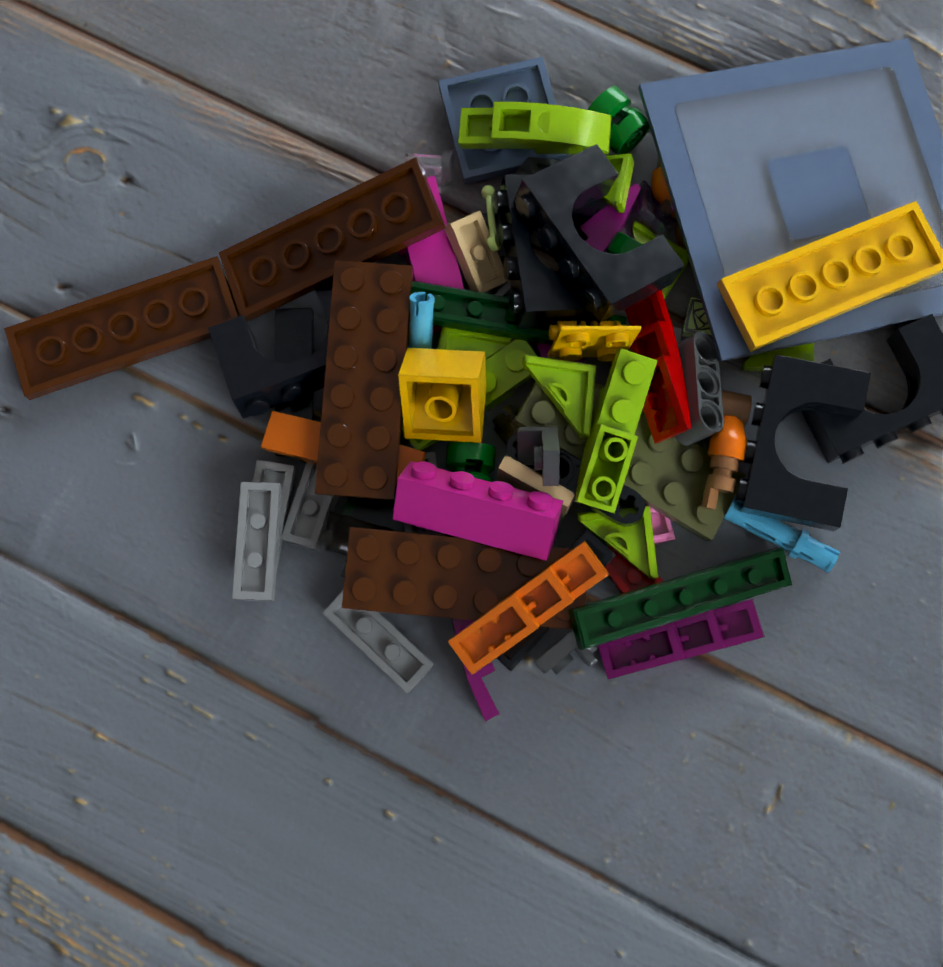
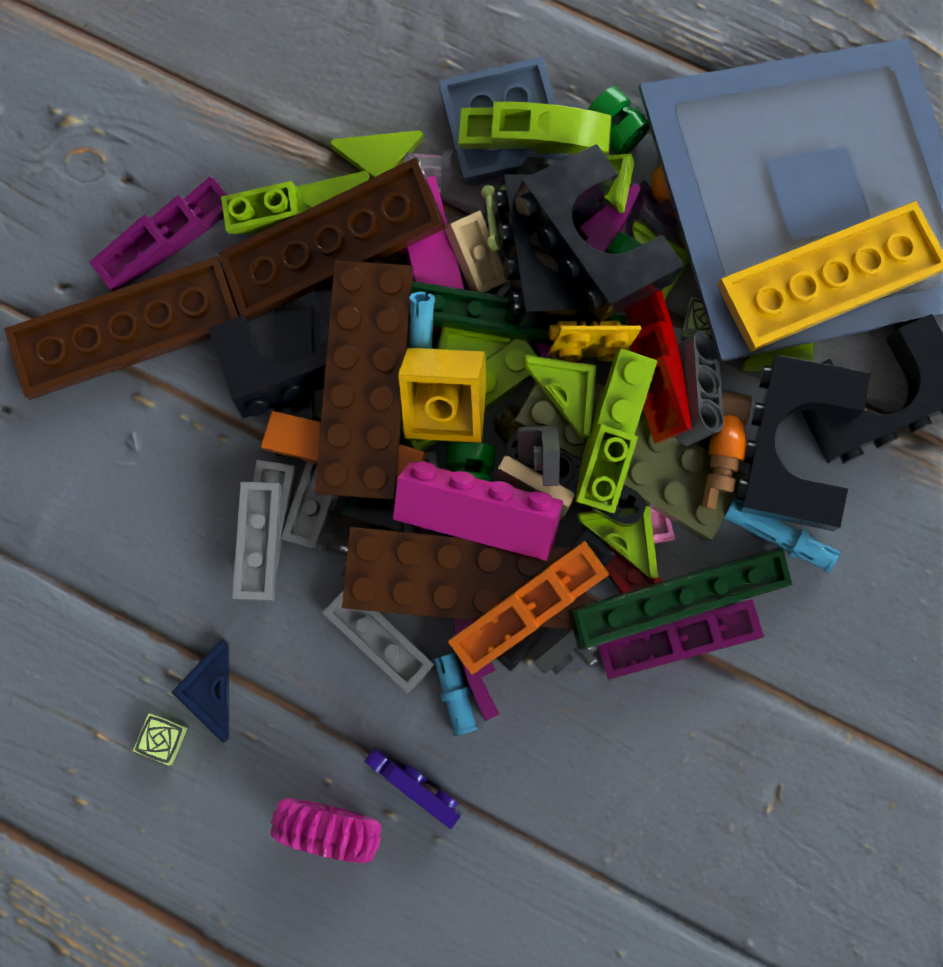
none -> magenta slope [89,176,228,291]
none -> tile [133,713,188,766]
none -> dark blue tile [171,639,229,743]
none -> lime slope [221,170,370,234]
none -> dark pink gear [270,798,382,863]
none -> lime tile [330,130,424,179]
none -> dark purple plate [364,748,461,829]
none -> medium azure pin [433,653,478,736]

